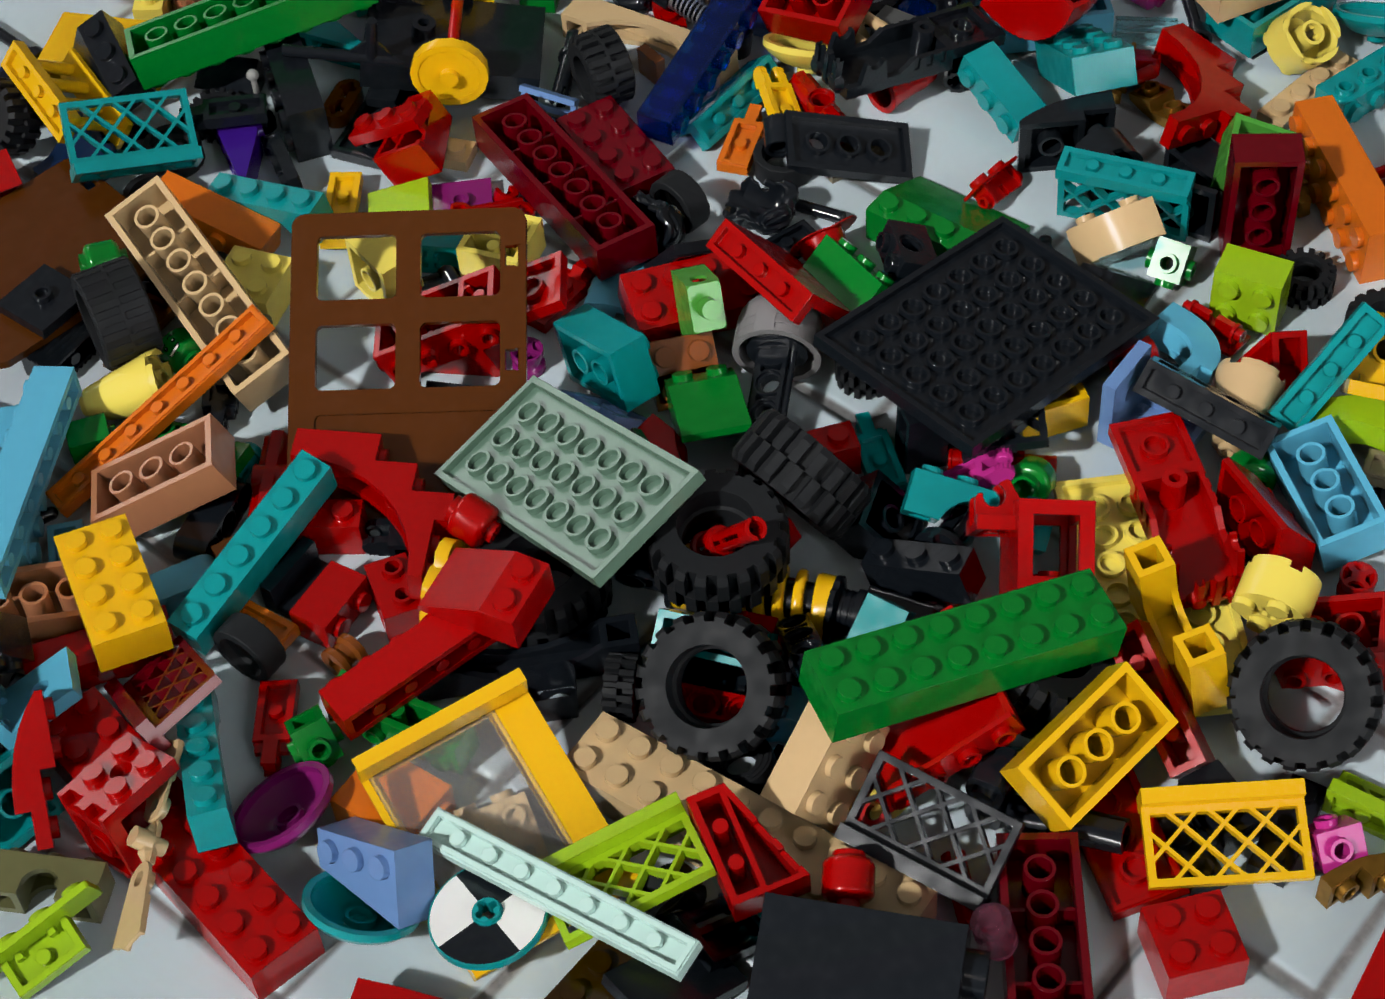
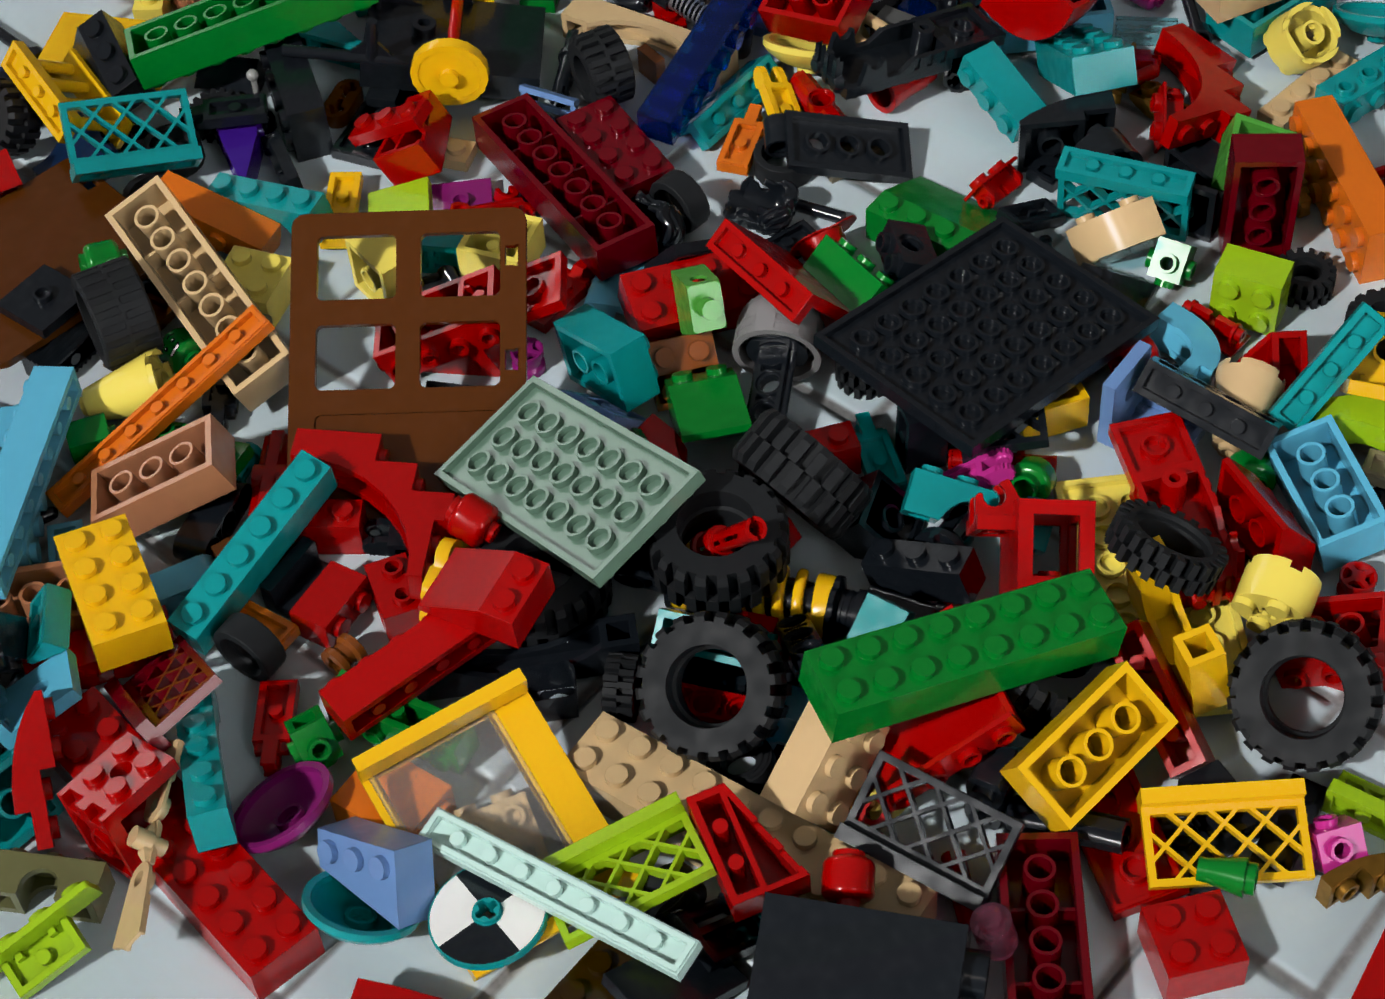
none -> teal slope [26,583,72,664]
none -> black tile [996,198,1067,233]
none -> black tile [1026,163,1058,193]
none -> black tyre [1104,499,1229,597]
none -> red hinge [1149,81,1184,154]
none -> green cone [1196,856,1259,898]

